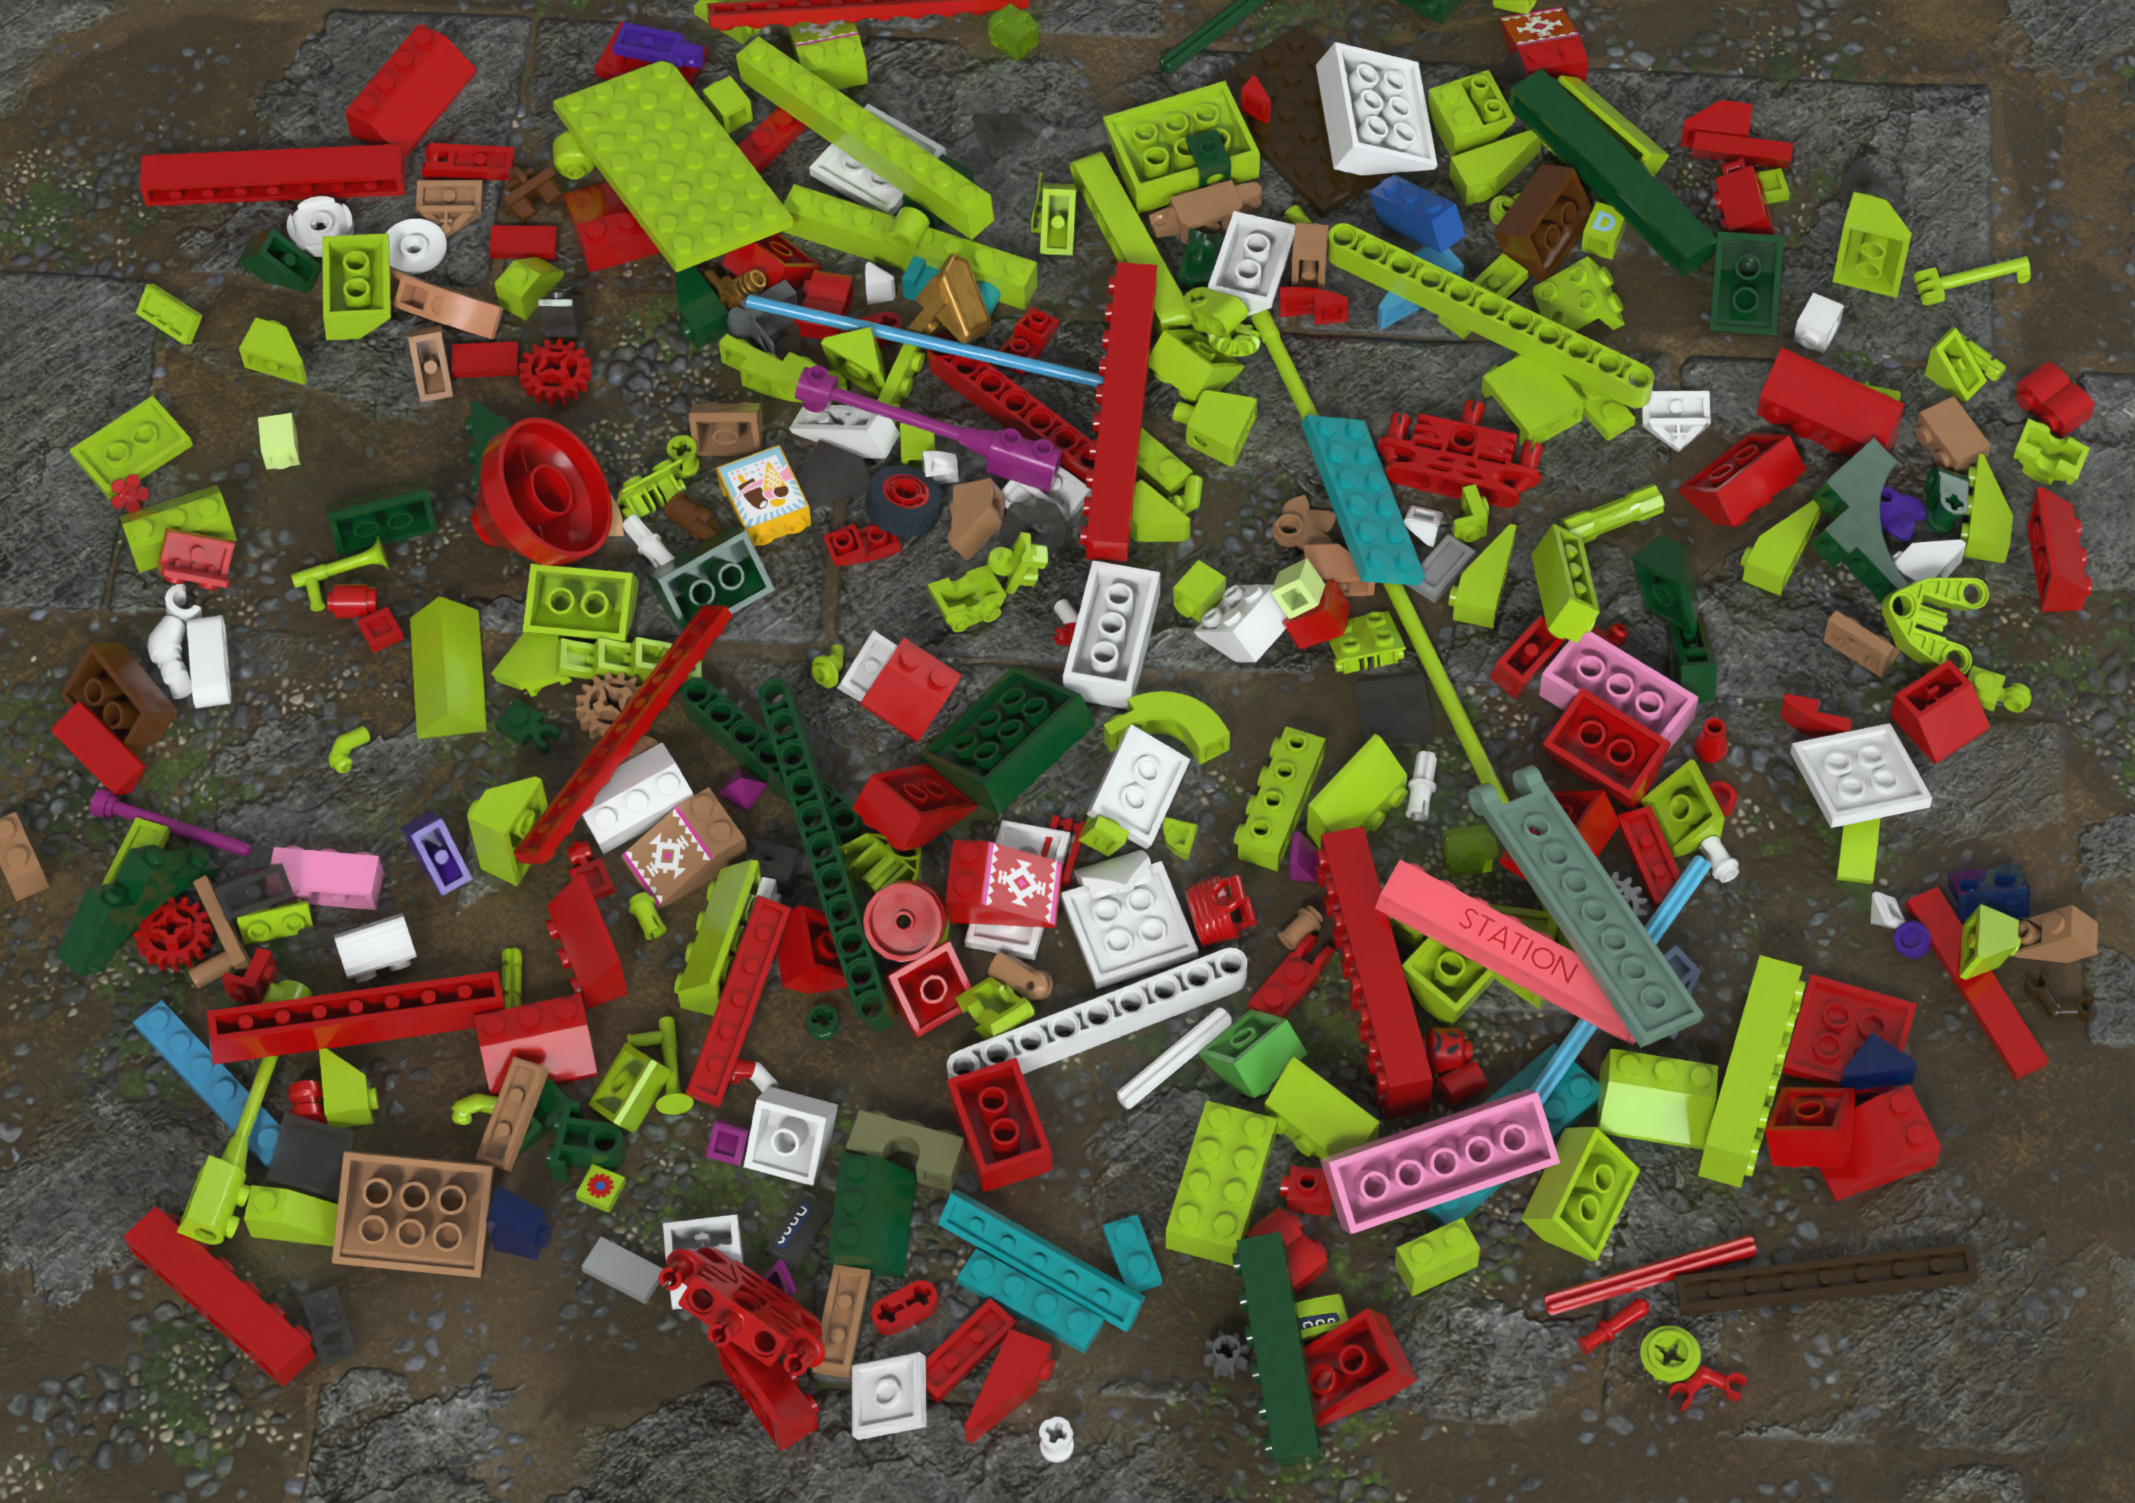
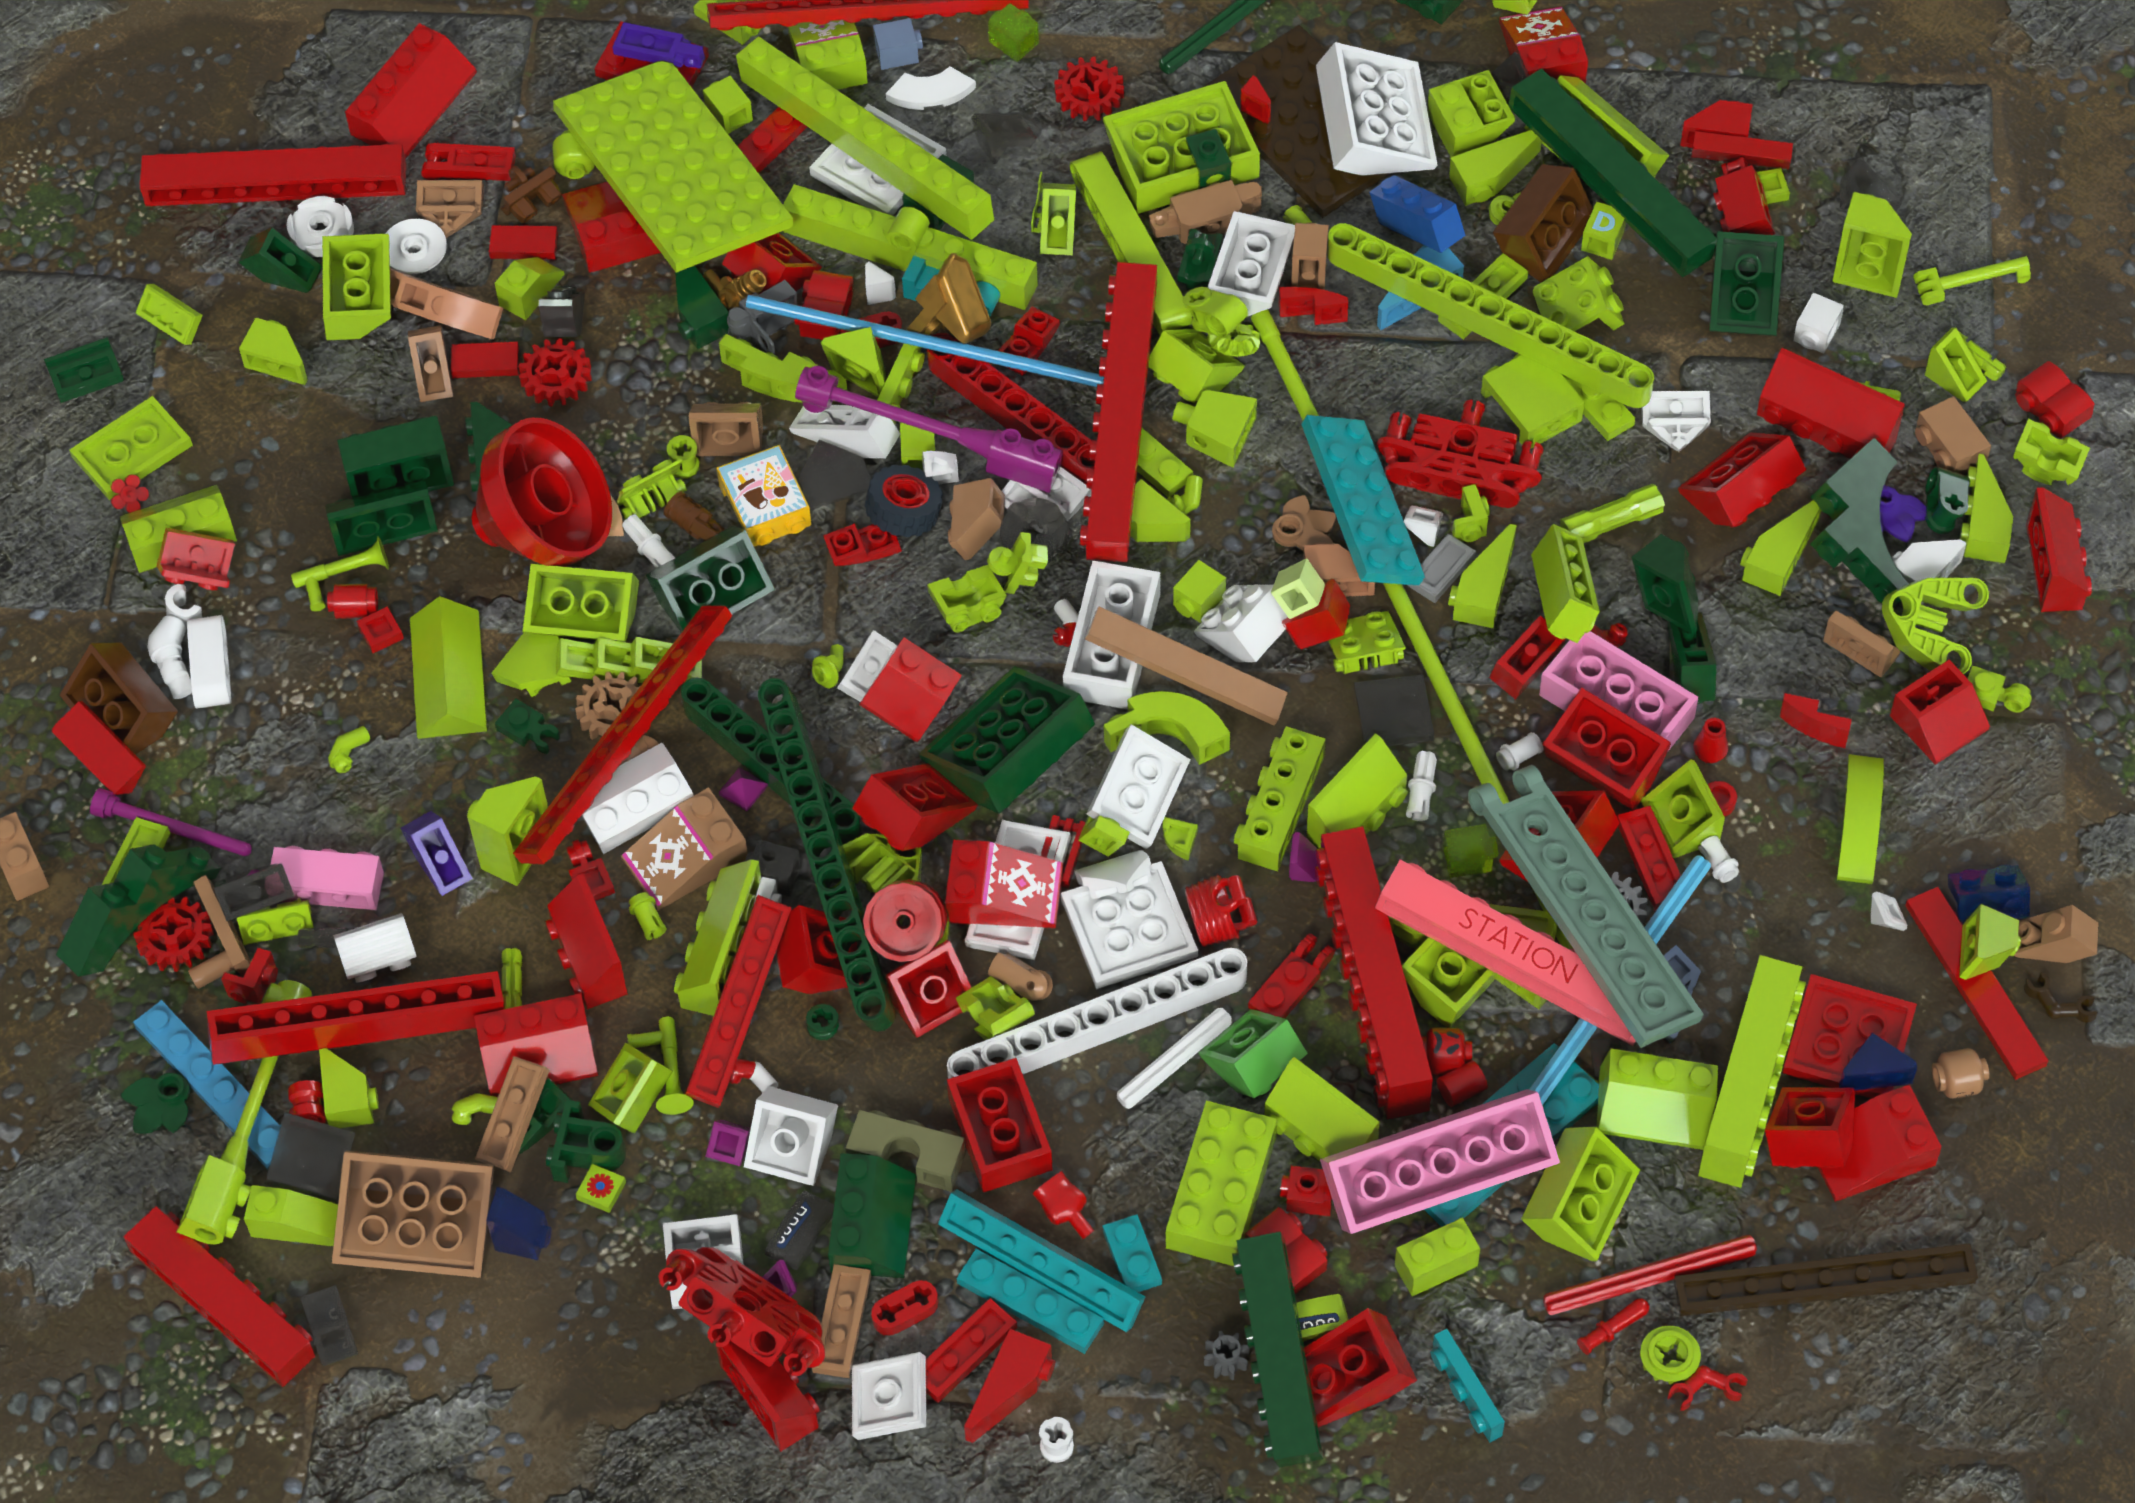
yellowish green brick [258,413,300,469] -> none
light grey tile [581,1237,663,1304] -> none
medium nougat pin [1278,906,1323,951] -> none
white plate [1790,723,1932,828] -> none
dark purple tile [1893,921,1932,959] -> none
none -> dark green plate [44,337,124,403]
none -> dark green plate [121,1073,190,1134]
none -> dark green brick [337,415,454,498]
none -> sand blue brick [873,18,923,70]
none -> white tile [886,66,976,110]
none -> red piece [1032,1170,1095,1239]
none -> red gear [1054,57,1124,122]
none -> medium nougat tile [1085,606,1288,726]
none -> teal plate [1430,1329,1505,1443]
none -> white pin [1496,732,1543,770]
none -> medium nougat head [1932,1048,1989,1099]

